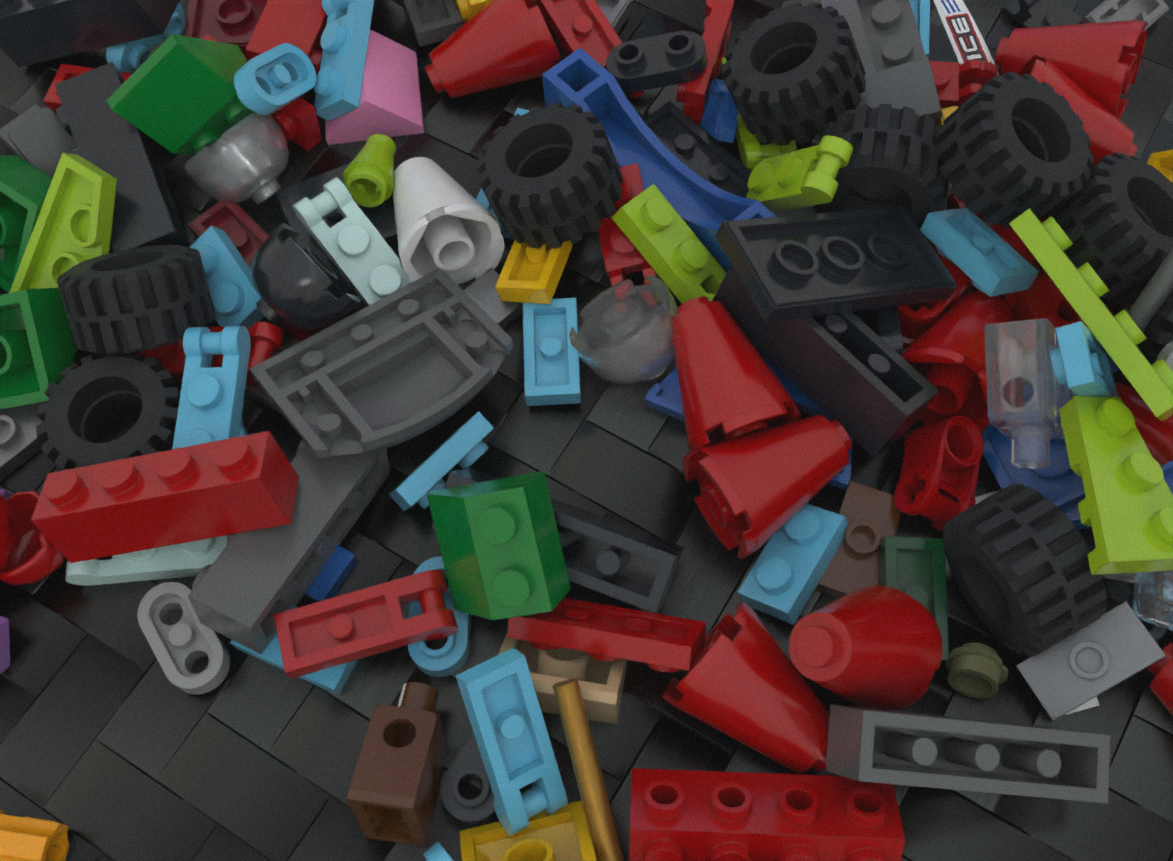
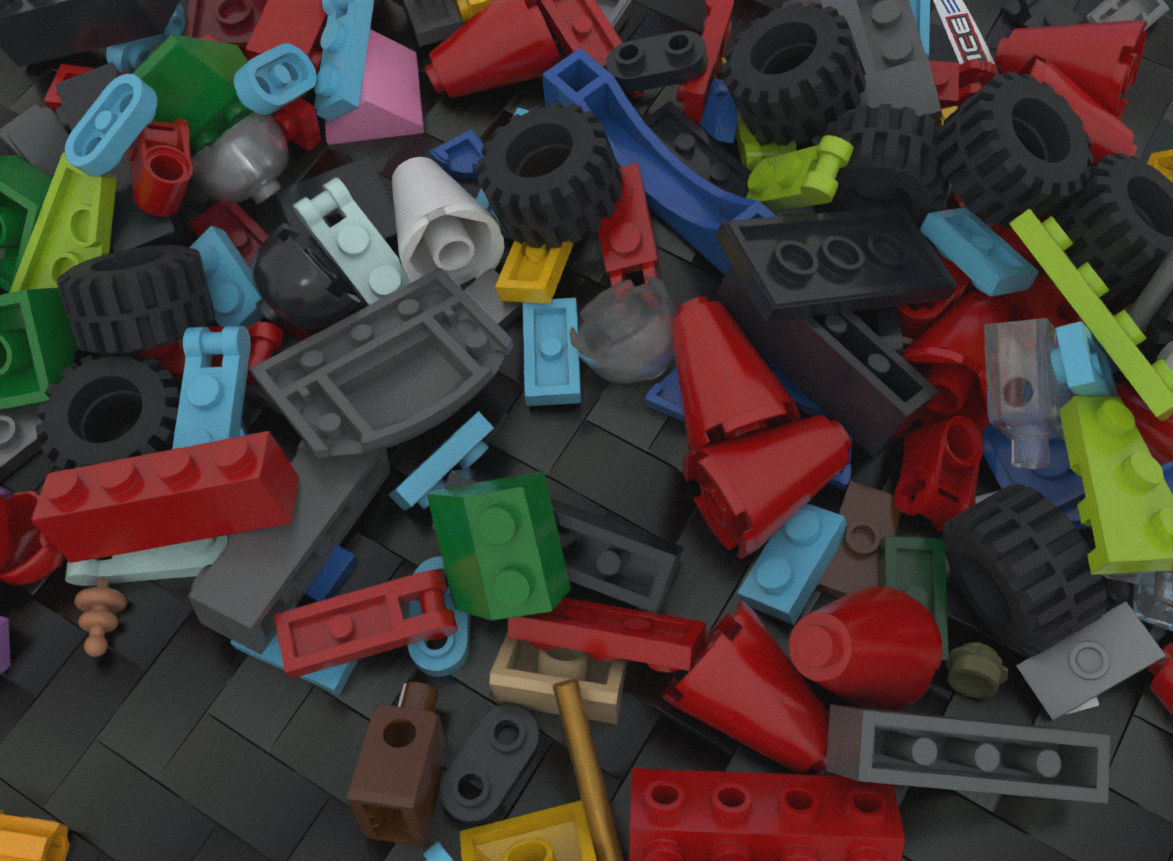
light grey plate [137,582,230,695] -> none
lime cone [343,134,396,207] -> none
medium azure plate [456,648,568,836] -> none
lime plate [611,183,726,304] -> none
none -> medium azure plate [65,74,157,177]
none -> nougat hair [74,579,127,657]
none -> red piece [125,118,193,217]
none -> blue tile [429,129,484,179]

